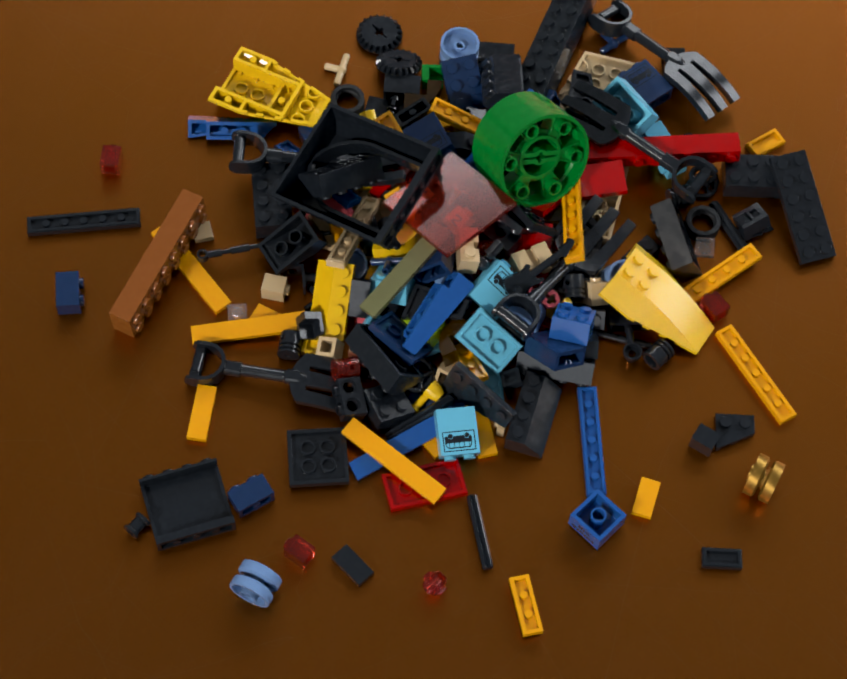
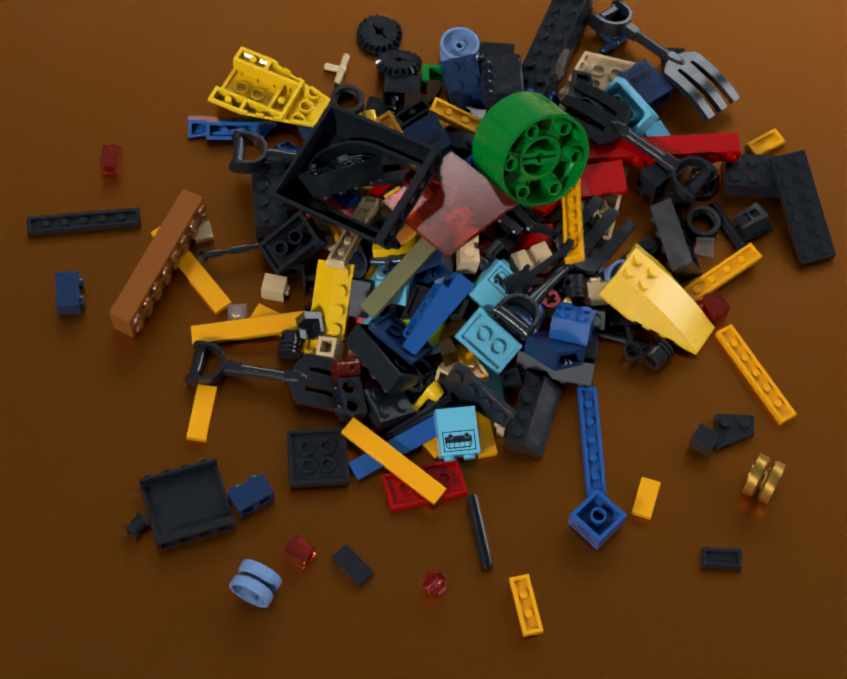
none -> black brick [636,163,669,206]

